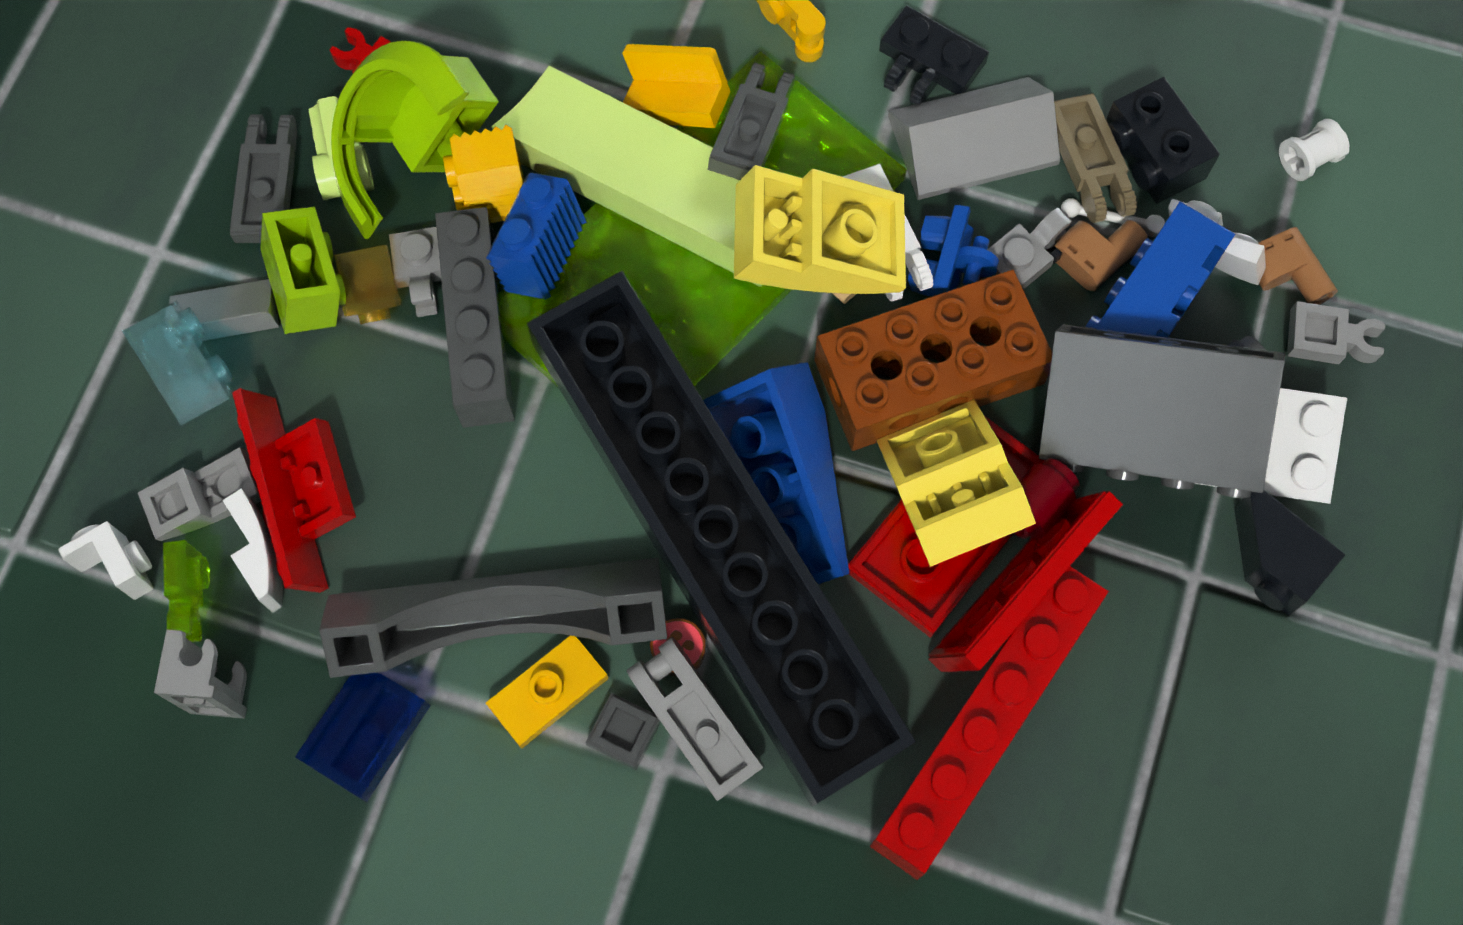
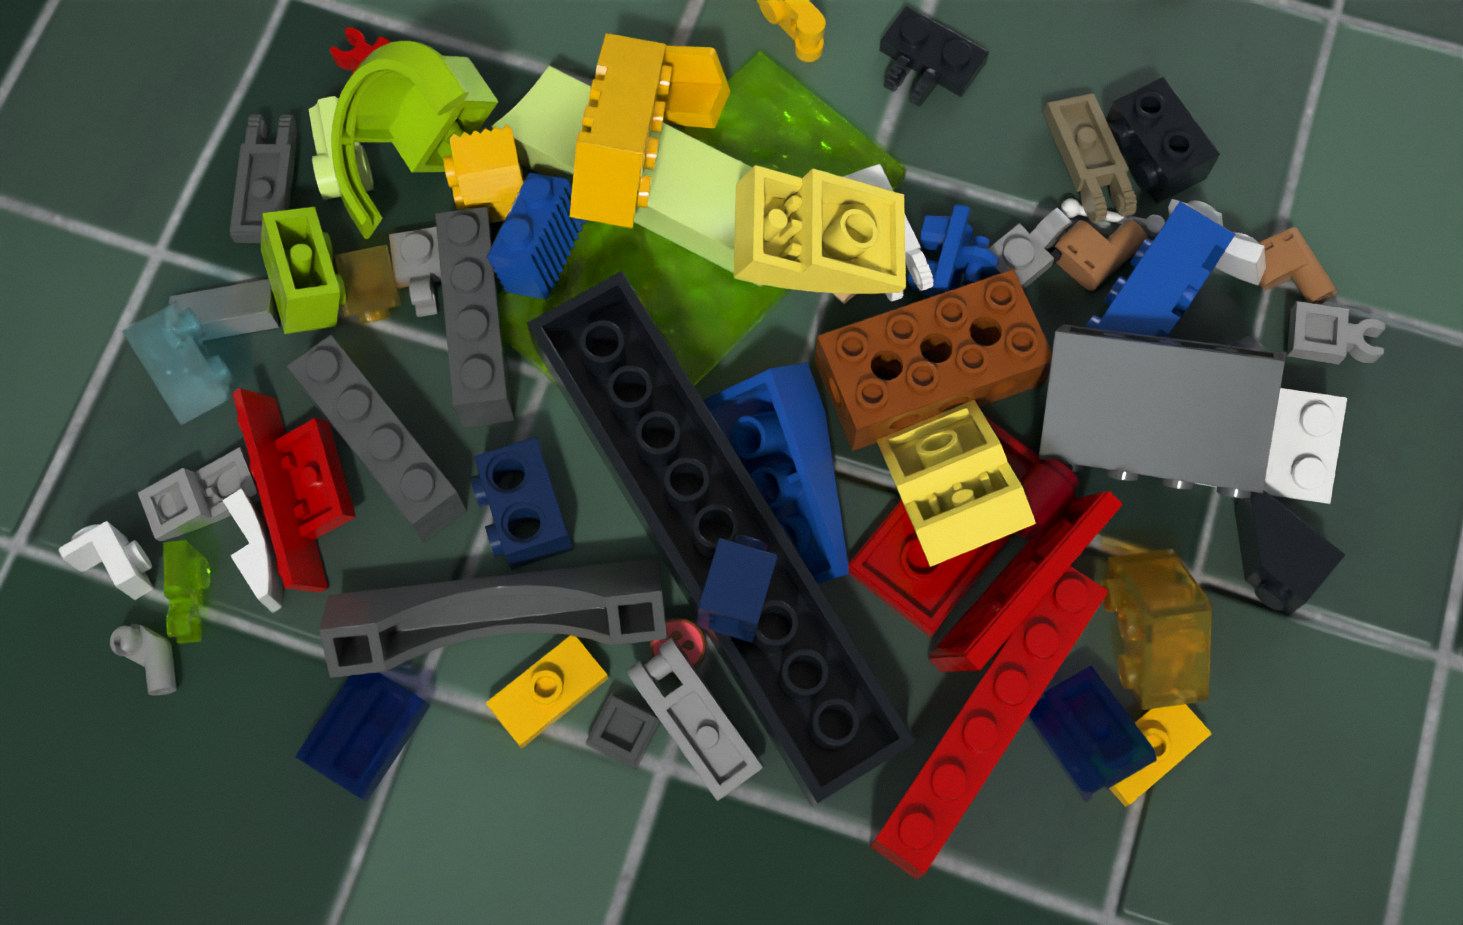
light grey hinge [154,629,247,719] -> none
dark grey hinge [708,63,795,180] -> none
light grey slope [888,77,1060,200] -> none
white bush [1279,119,1350,181] -> none
none -> light grey arm [110,624,177,696]
none -> dark grey arch [287,335,467,543]
none -> dark blue brick [470,437,573,570]
none -> yellow wedge [569,33,672,228]
none -> dark blue brick [697,535,778,643]
none -> clear blue plate [1027,666,1157,802]
none -> yellow plate [1087,690,1212,807]
none -> clear yellow brick [1101,548,1212,710]

